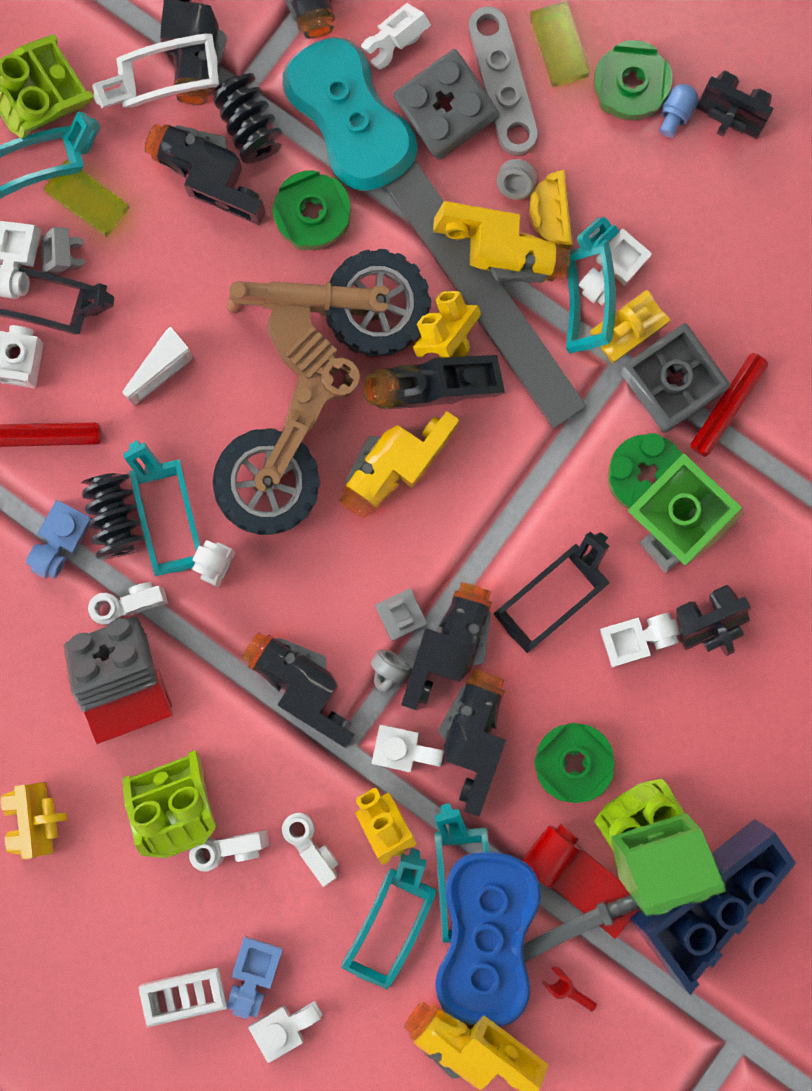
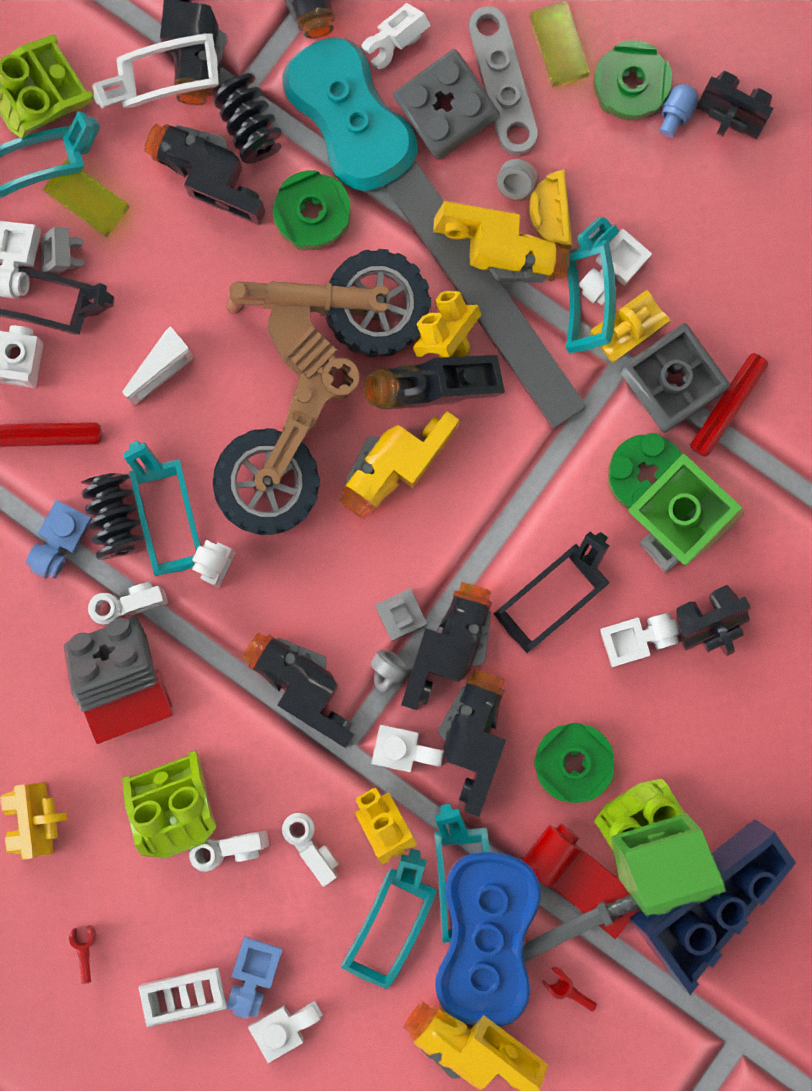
none -> red hand [69,925,96,984]

